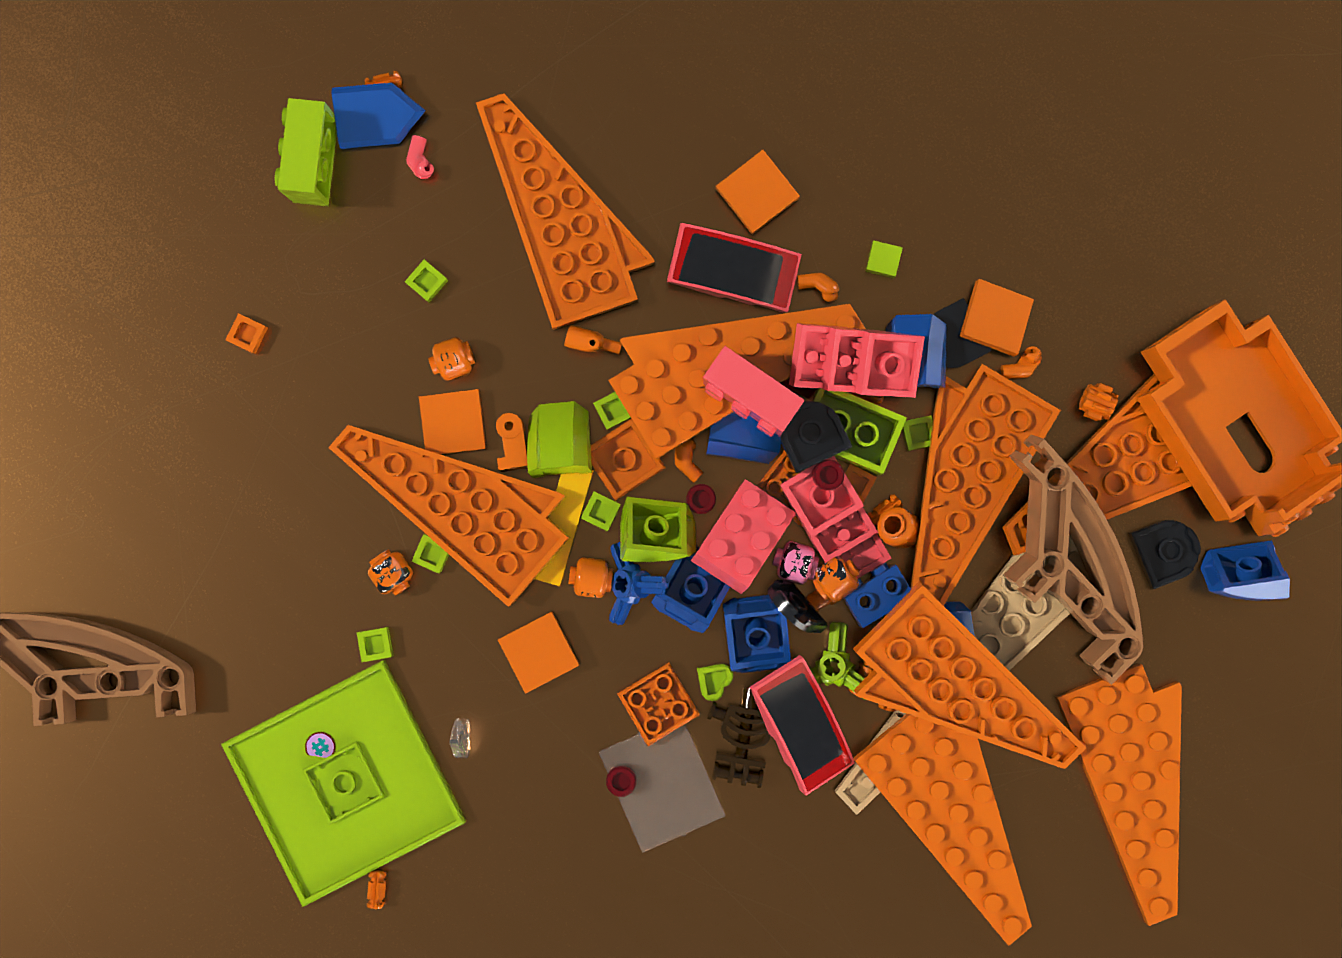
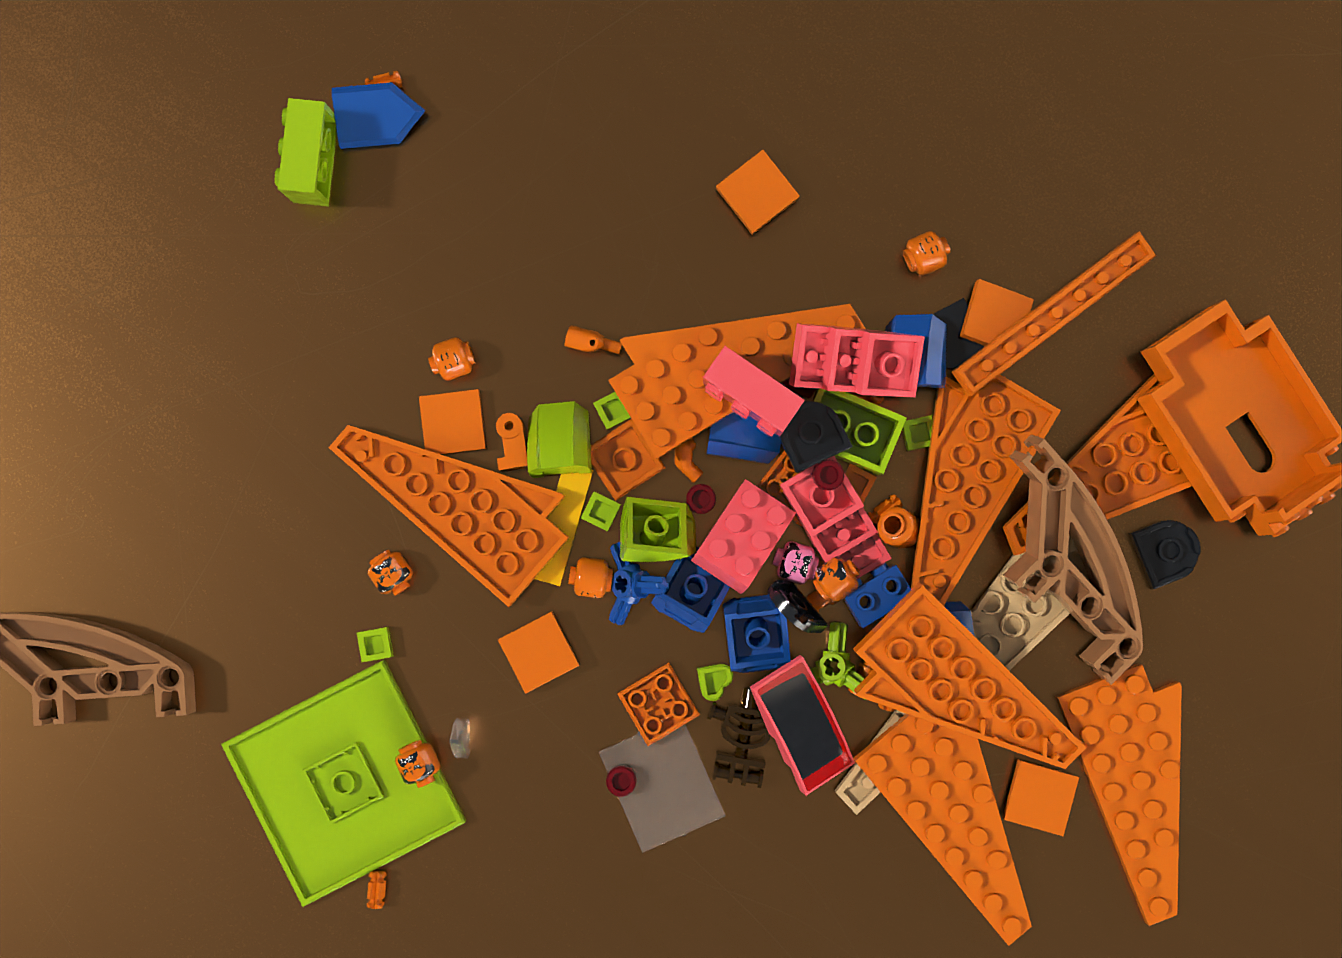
orange tile [225,313,268,354] -> none
tile [305,732,335,758] -> none
lime tile [405,259,448,303] -> none
coral arm [406,135,434,179] -> none
lime tile [411,534,449,574] -> none
orange wing [476,93,655,330] -> none
black slope [667,223,802,313] -> none
orange arm [797,272,840,302] -> none
lime tile [865,241,903,278] -> none
orange arm [1001,346,1042,379] -> none
orange gear [1079,383,1119,421] -> none
blue slope [1200,540,1290,601] -> none
none -> orange head [395,739,441,788]
none -> orange head [903,231,950,276]
none -> orange tile [951,231,1157,396]
none -> orange tile [1002,759,1079,836]

